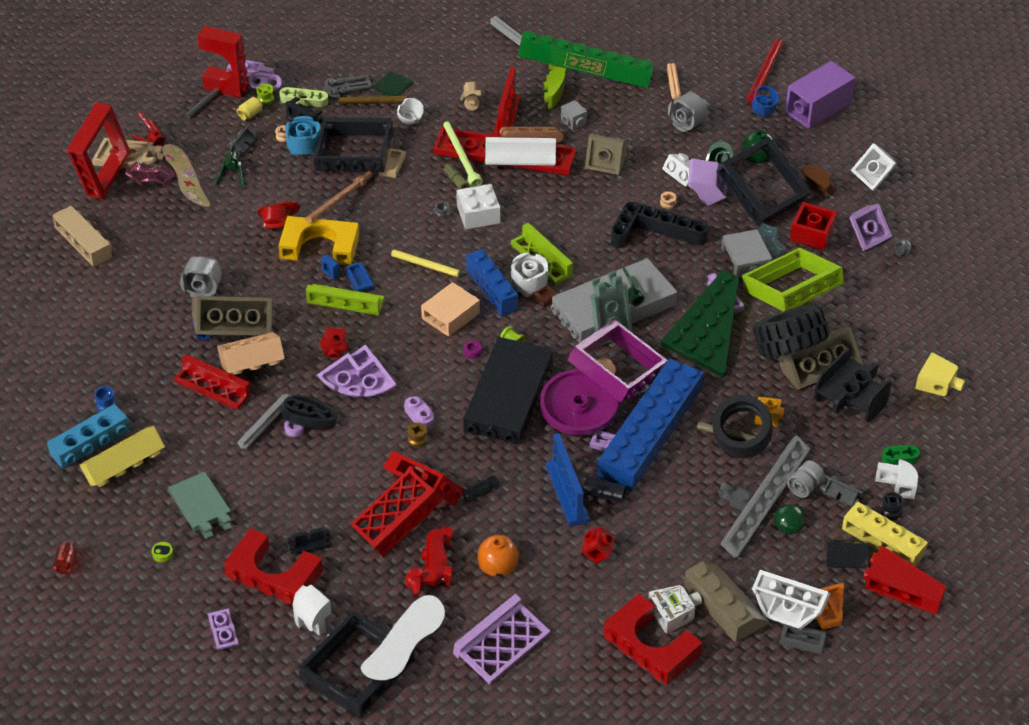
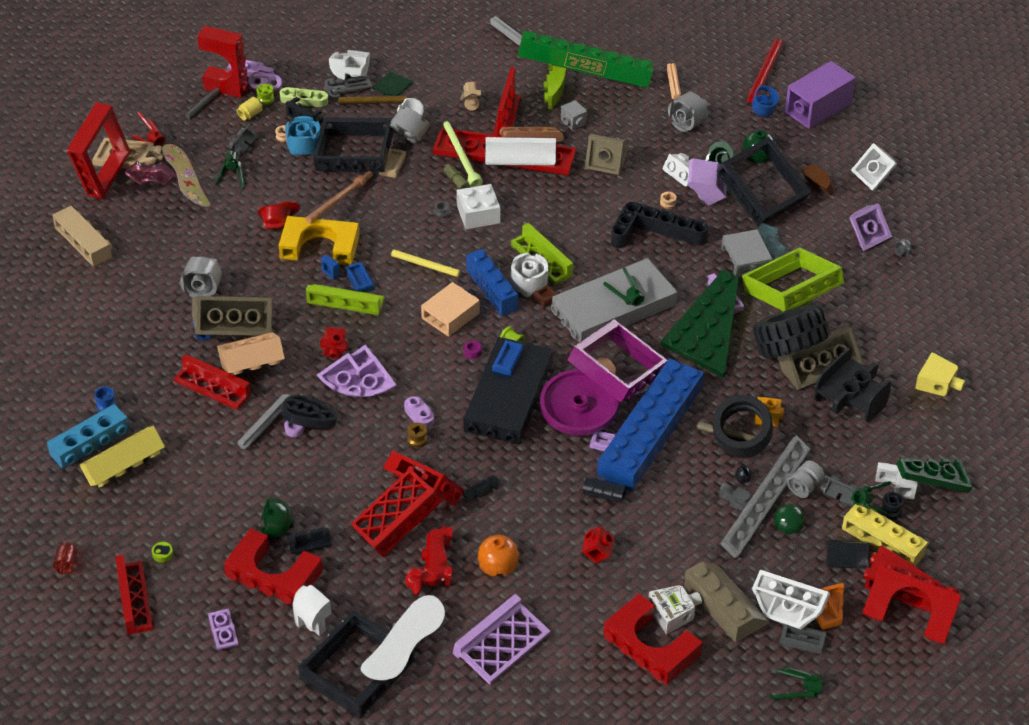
sand green tile [168,472,232,540] -> none
blue fence [546,433,589,527] -> none
sand green tile [591,271,633,346] -> none
red brick [790,202,837,250] -> none
green beam [881,445,920,465] -> none
none -> red fence [115,555,153,635]
none -> dark green cylinder [260,497,295,539]
none -> white brick [329,50,370,80]
none -> light grey brick [390,105,431,145]
none -> blue tile [492,340,524,376]
none -> black hinge [735,465,752,483]
none -> dark green plant [769,667,823,700]
none -> dark green plant [851,481,892,515]
none -> red arch [862,564,962,645]
none -> dark green wing [896,458,973,493]

